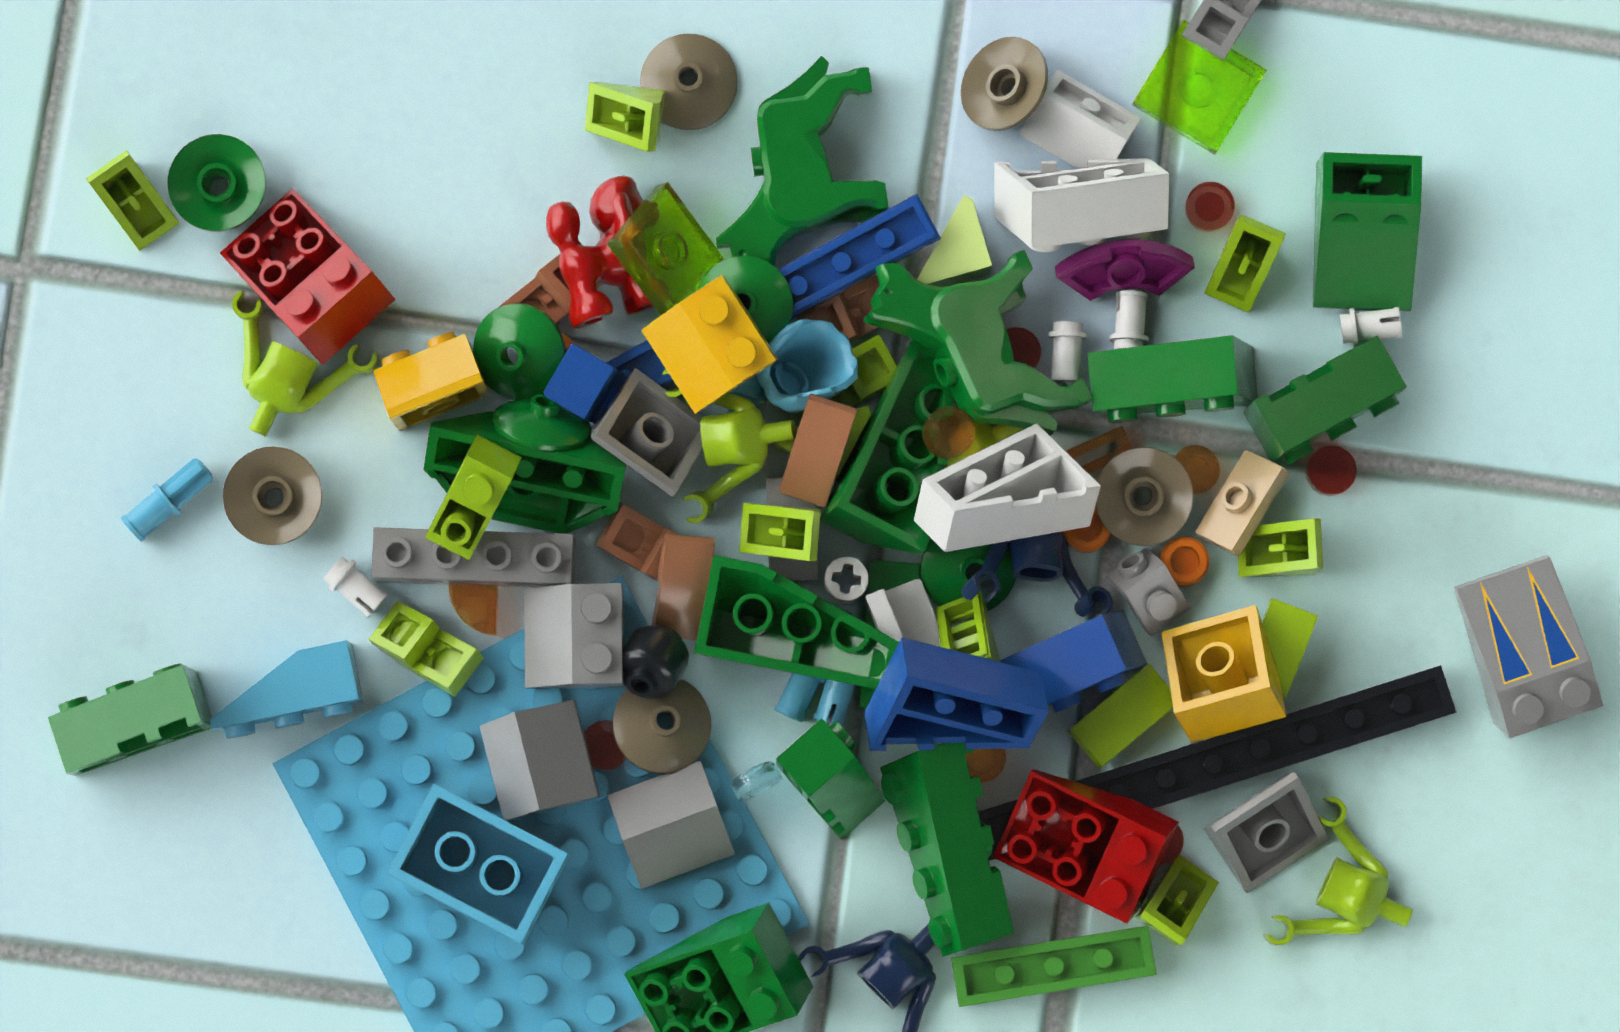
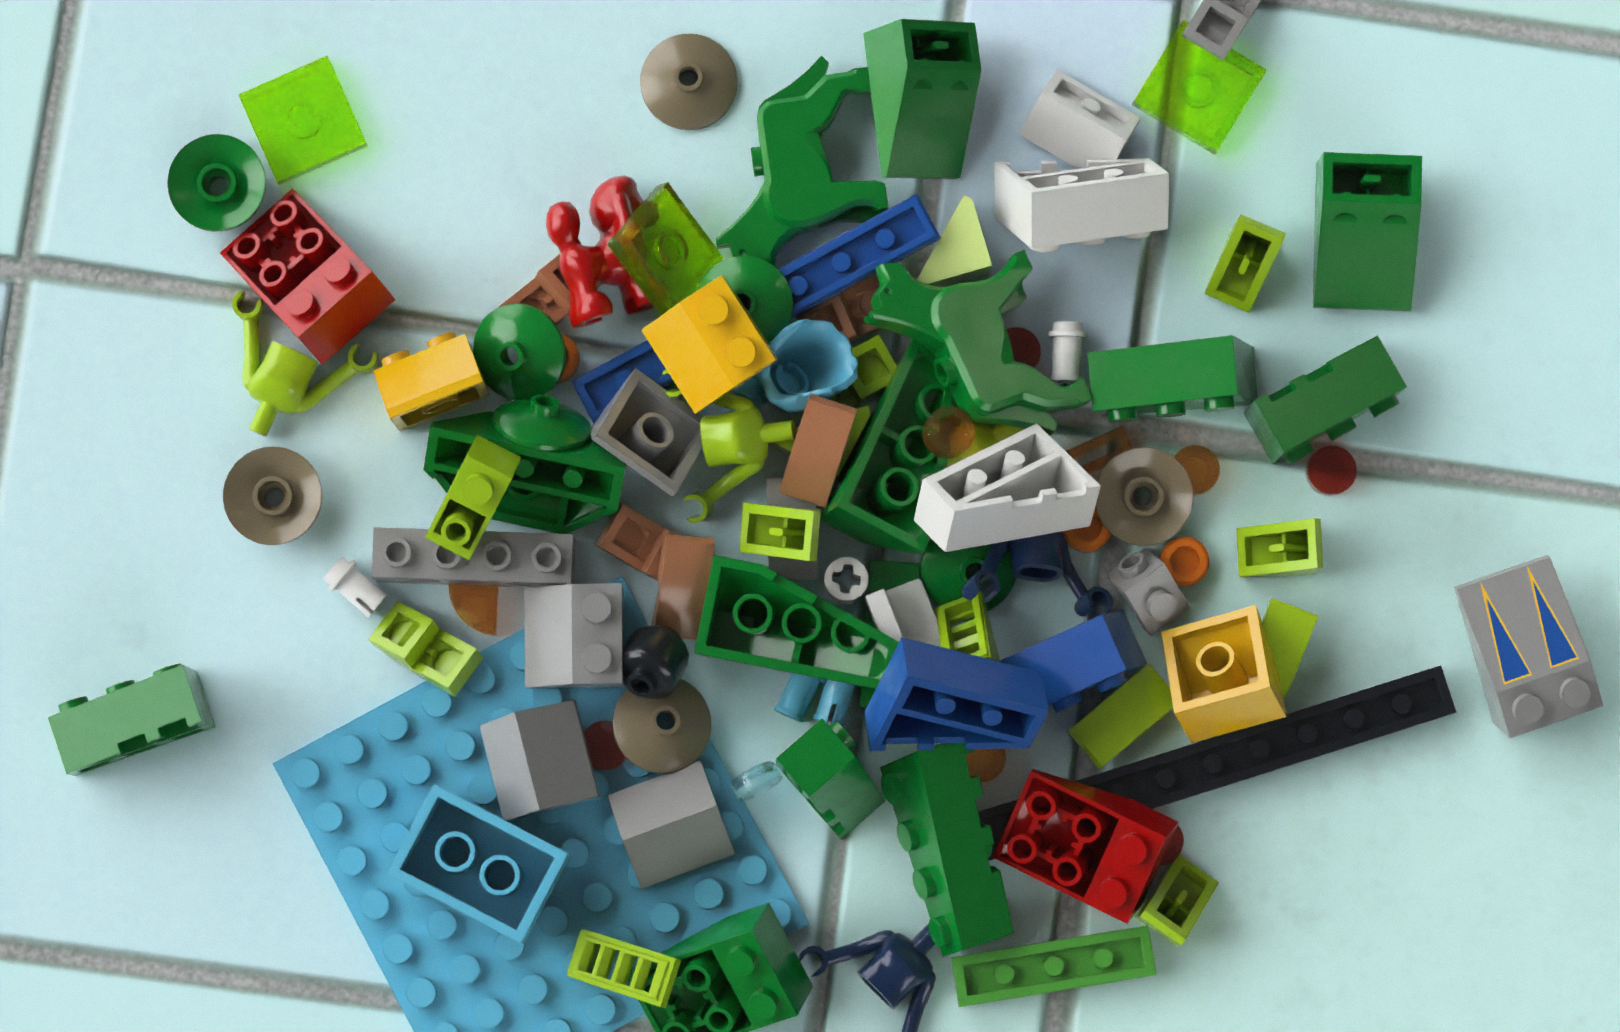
lime slope [86,150,179,251] -> none
medium azure axle [121,458,213,542] -> none
medium azure slope [210,640,364,739] -> none
blue panel [544,343,621,422] -> none
lime slope [585,82,665,152] -> none
dark tan dish [961,37,1048,131] -> none
magenta tile [1055,239,1195,301] -> none
white pin [1110,290,1149,349] -> none
clear red tile [1185,182,1235,232] -> none
tan plate [1194,449,1290,557] -> none
light grey slope [1203,772,1329,893] -> none
lime piece [1263,797,1413,945] -> none
white pin [1340,307,1402,347] -> none
none -> clear neon green tile [238,55,368,185]
none -> lime slope [567,929,681,1008]
none -> green slope [863,19,982,179]

